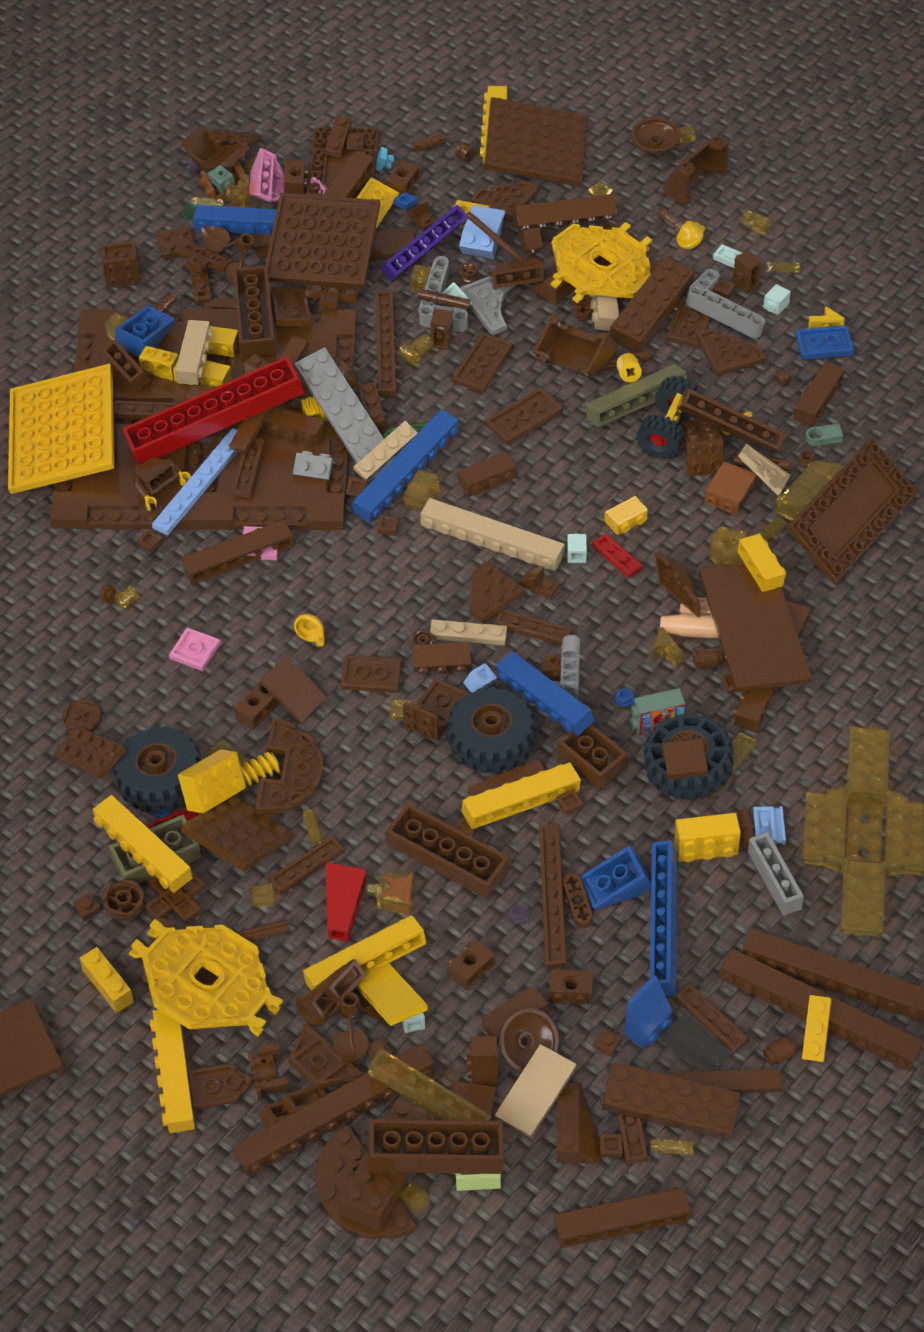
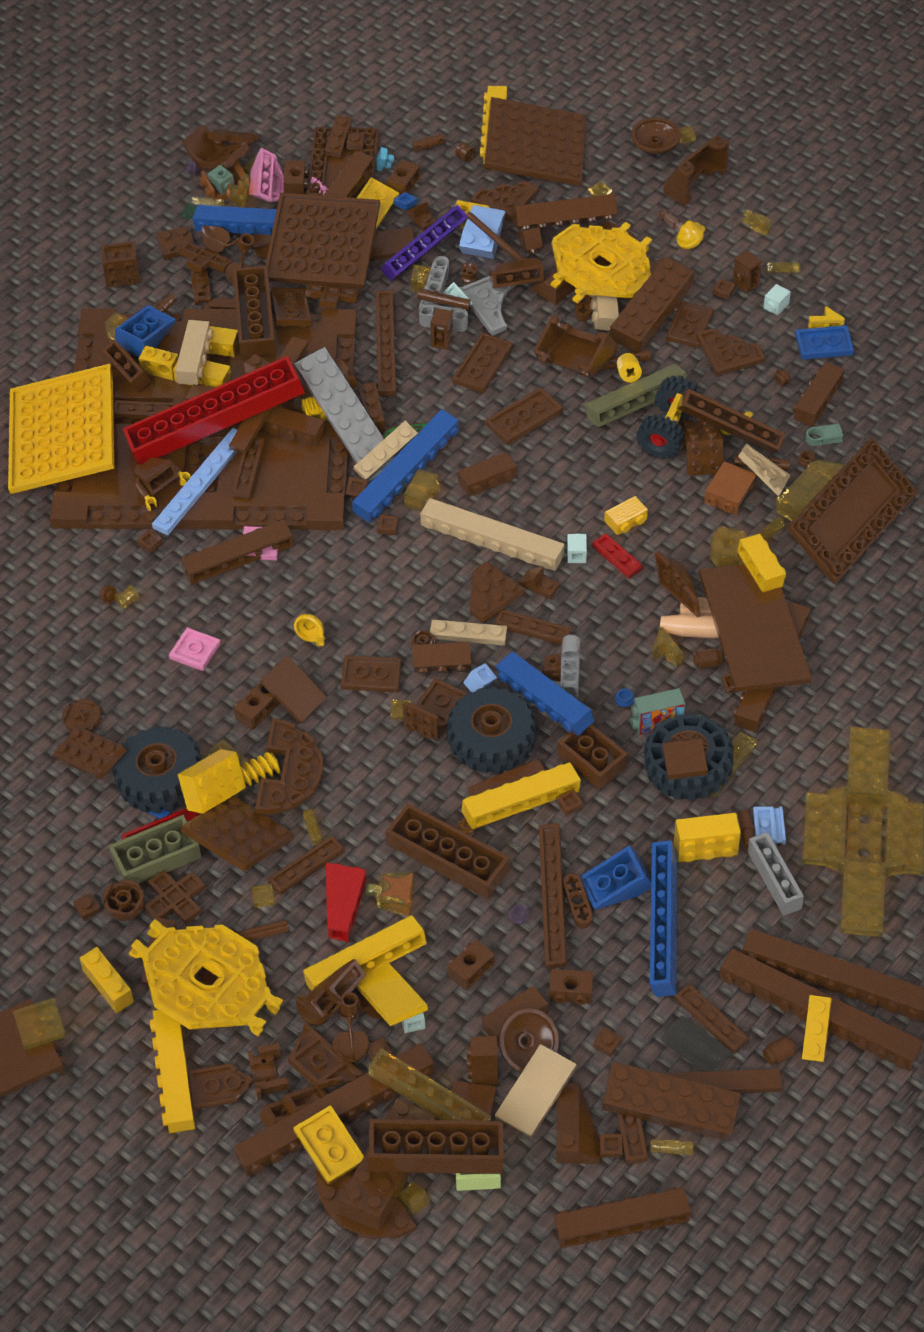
yellow brick [93,795,192,893] -> none
light grey bracket [293,451,335,480] -> none
clear yellow piece [398,334,433,365] -> none
blue slope [625,975,672,1049] -> none
light grey beam [686,269,765,338] -> none
light aqua plate [713,244,742,268] -> none
none -> clear yellow plate [13,998,66,1050]
none -> yellow plate [293,1105,364,1184]

